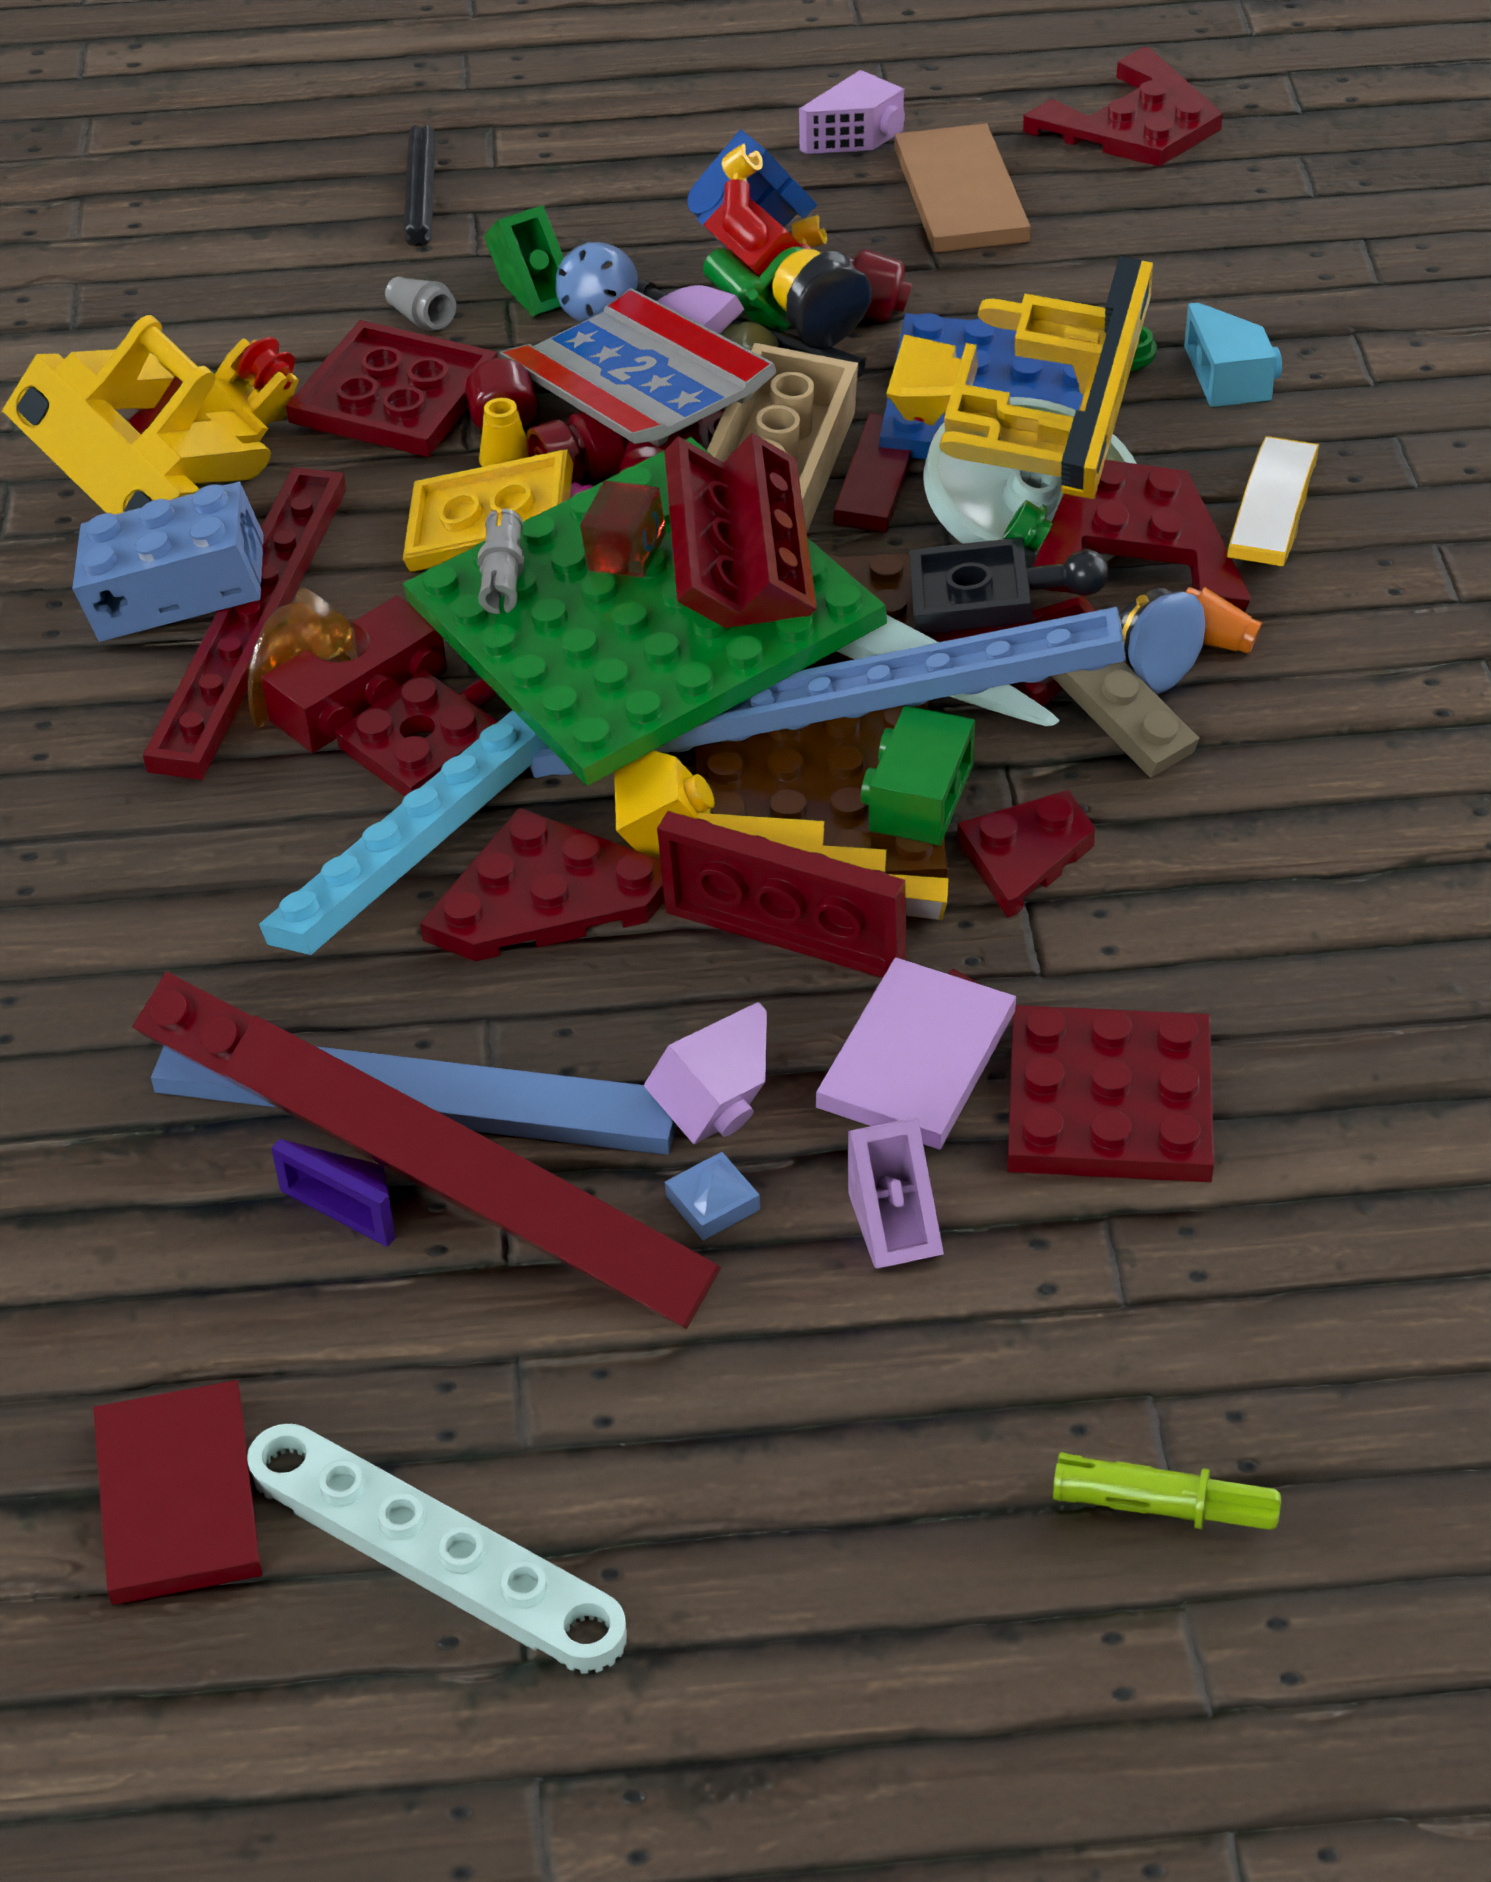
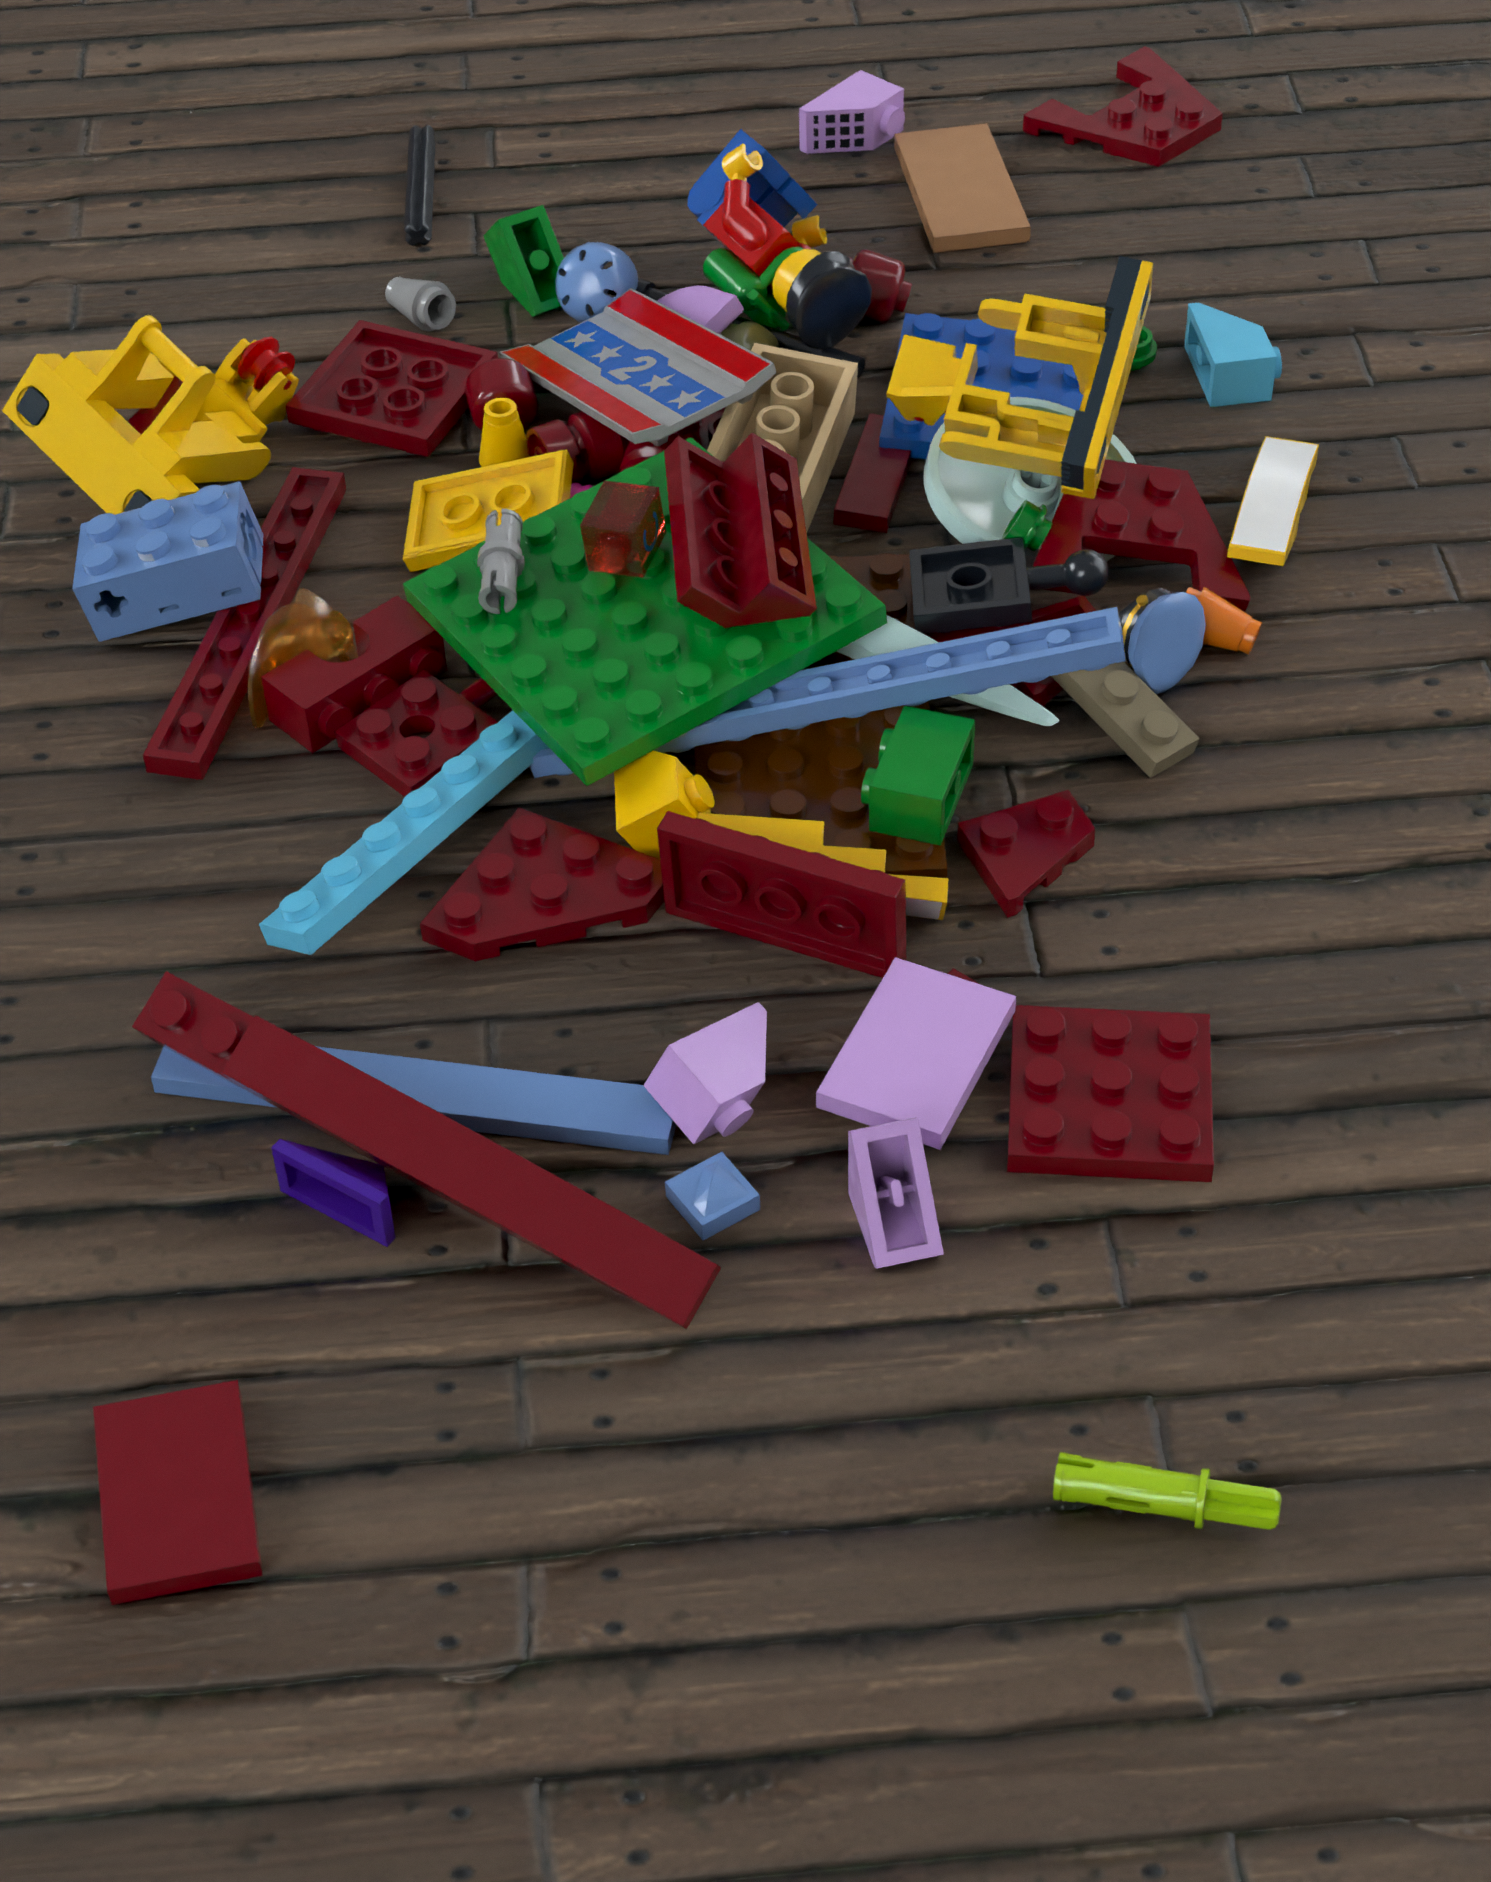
light aqua plate [247,1424,627,1673] -> none

